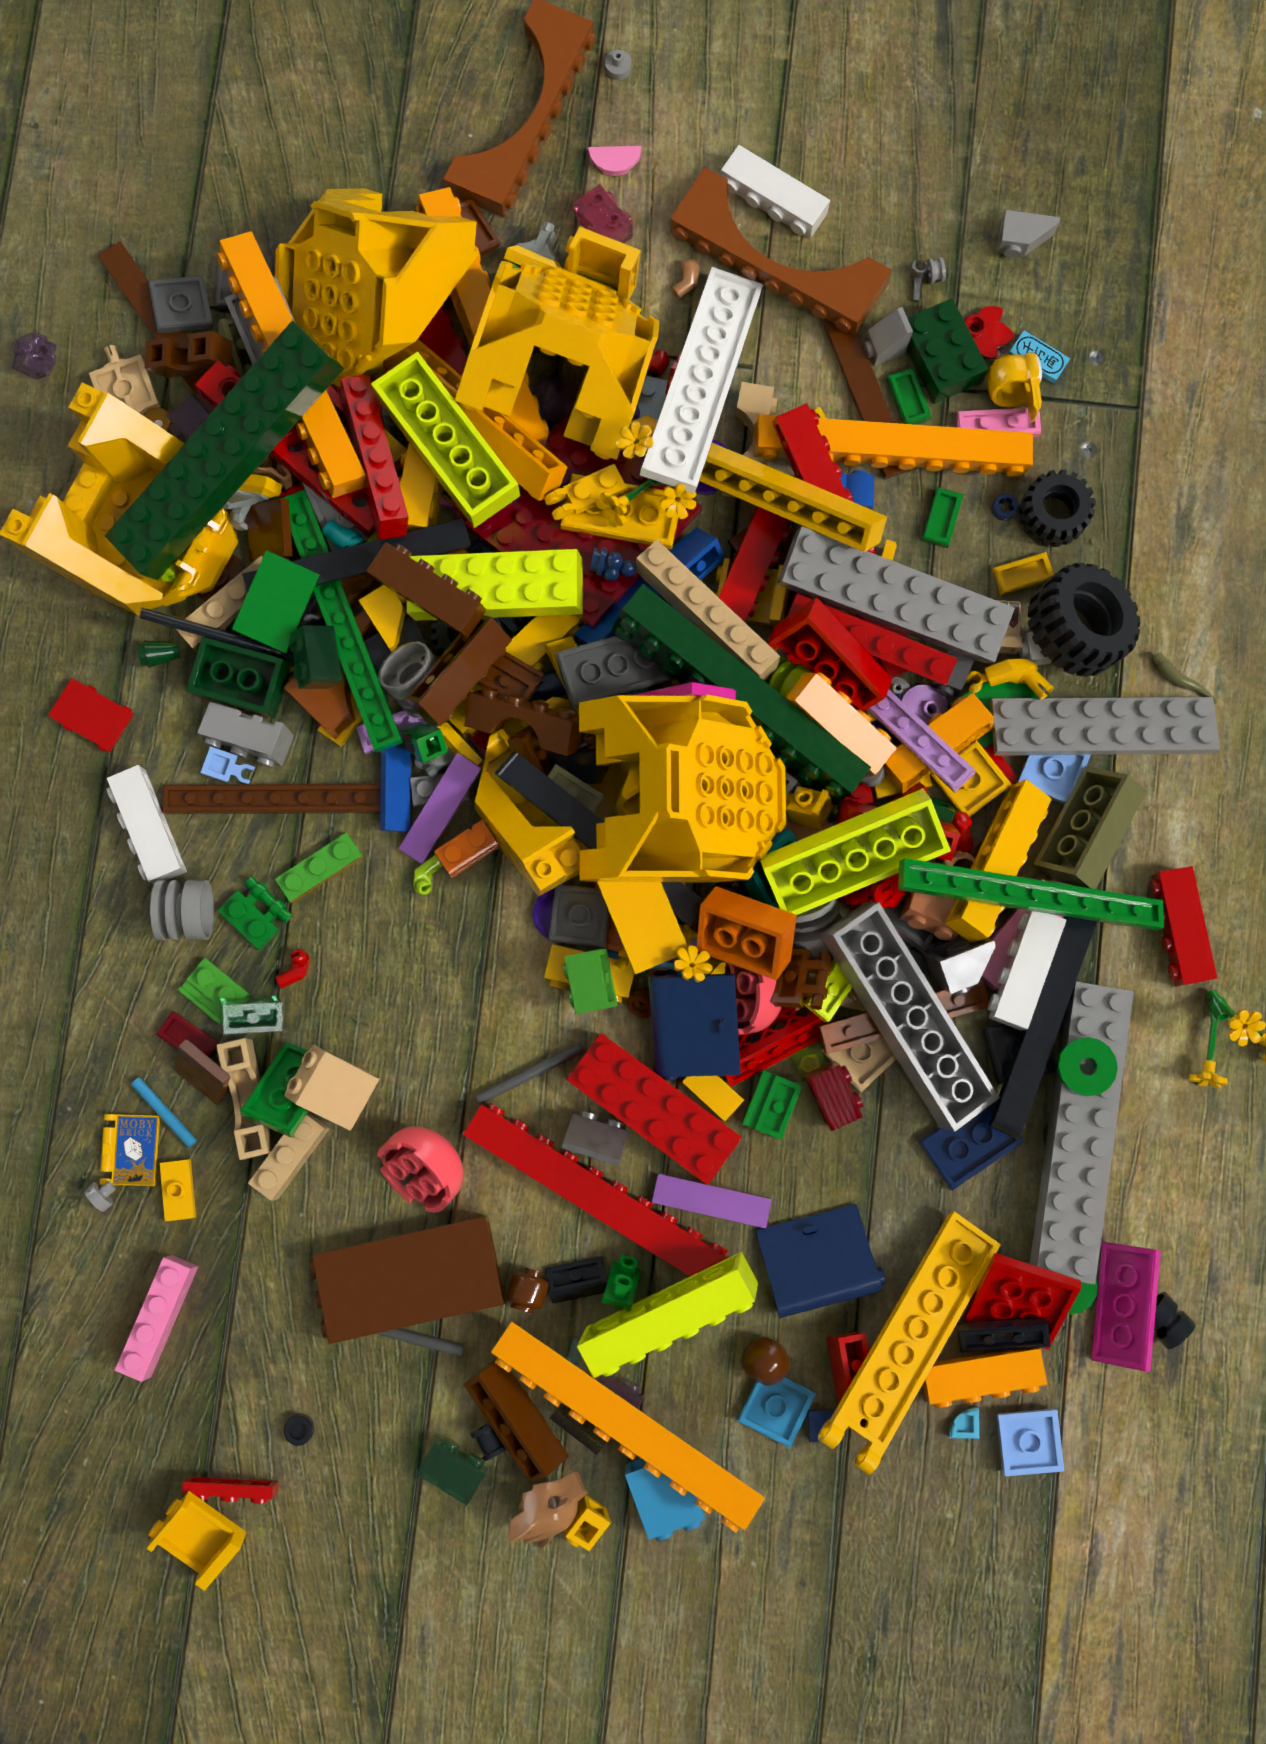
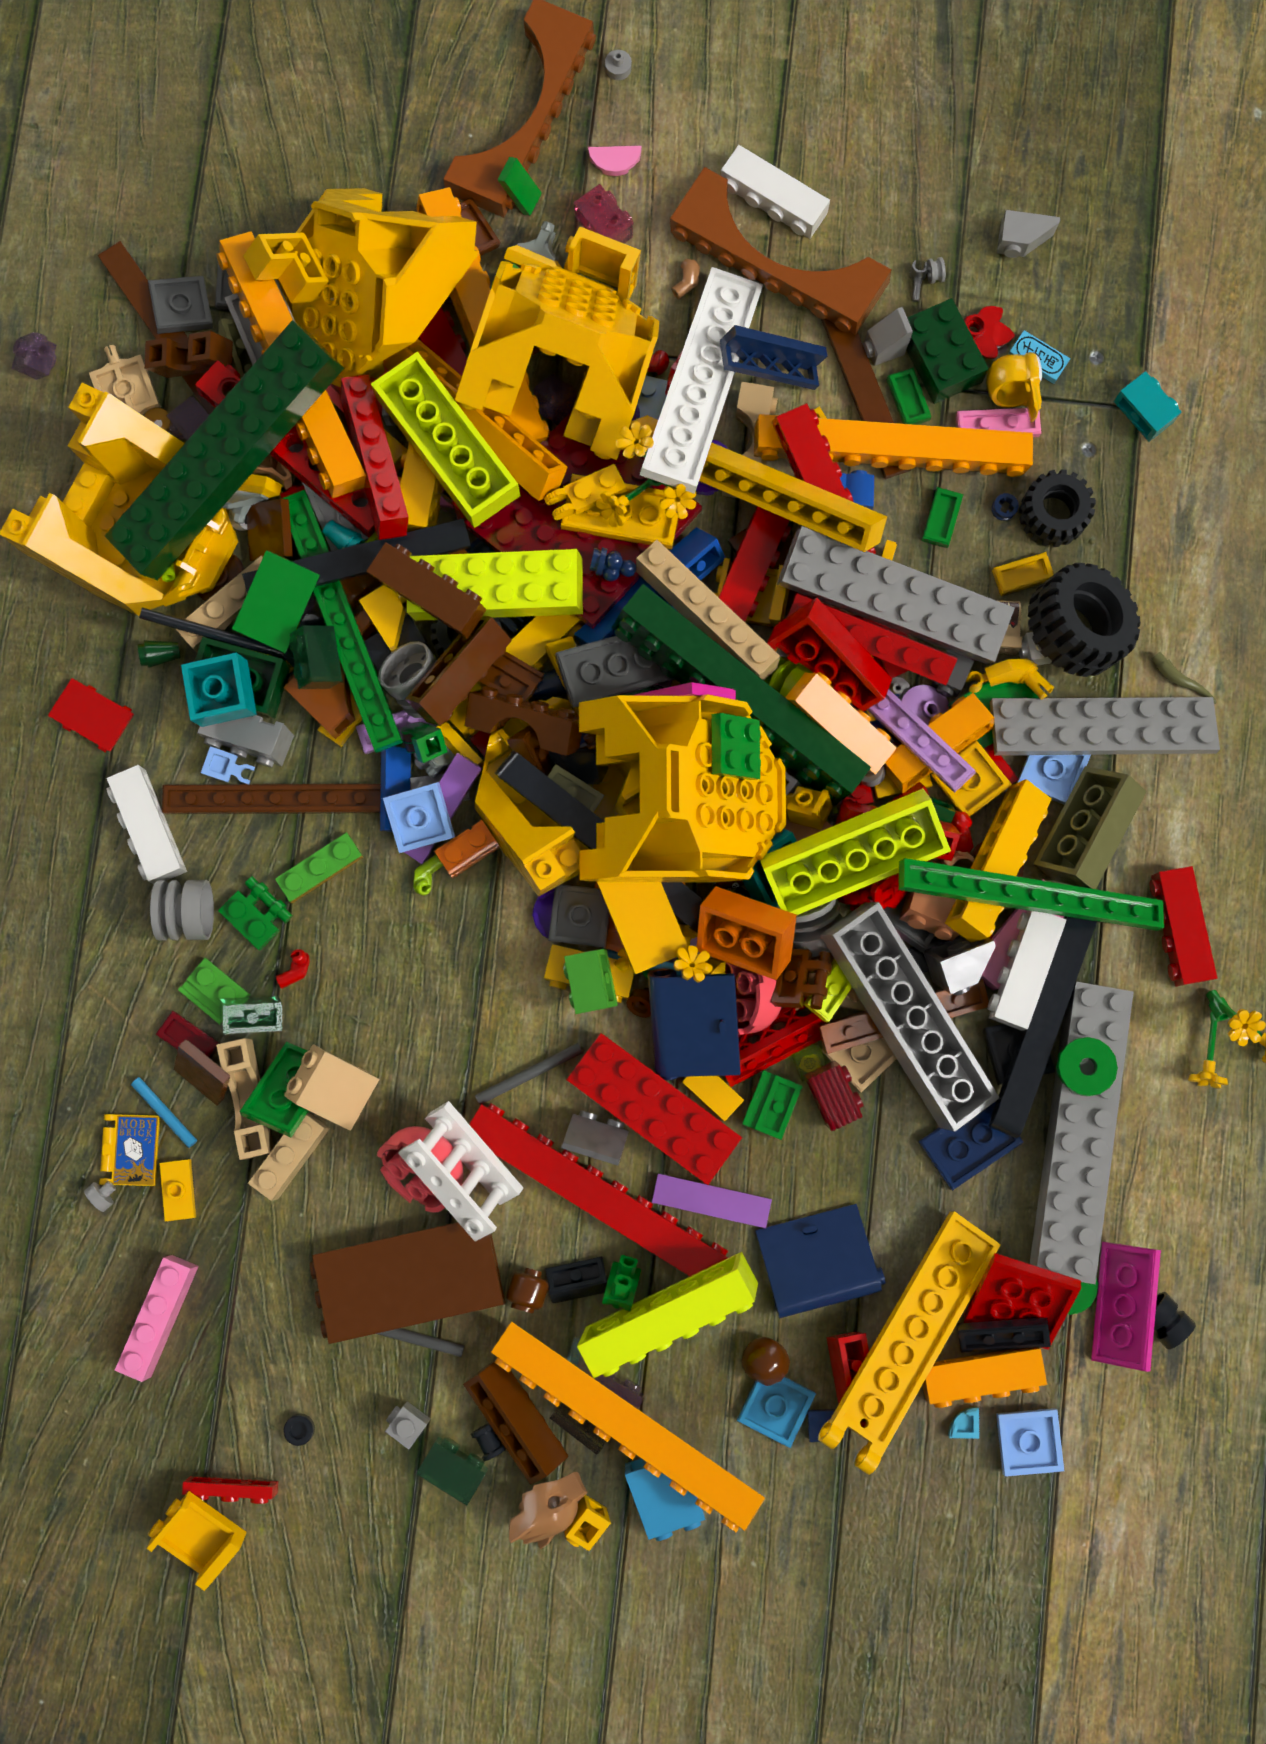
none -> teal brick [181,652,257,727]
none -> yellow brick [243,233,329,303]
none -> light blue plate [383,782,455,853]
none -> light grey brick [385,1401,430,1449]
none -> white fence [398,1101,523,1241]
none -> green tile [498,157,542,216]
none -> green plate [711,713,761,780]
none -> dark blue fence [720,325,828,390]
none -> teal brick [1113,371,1182,442]

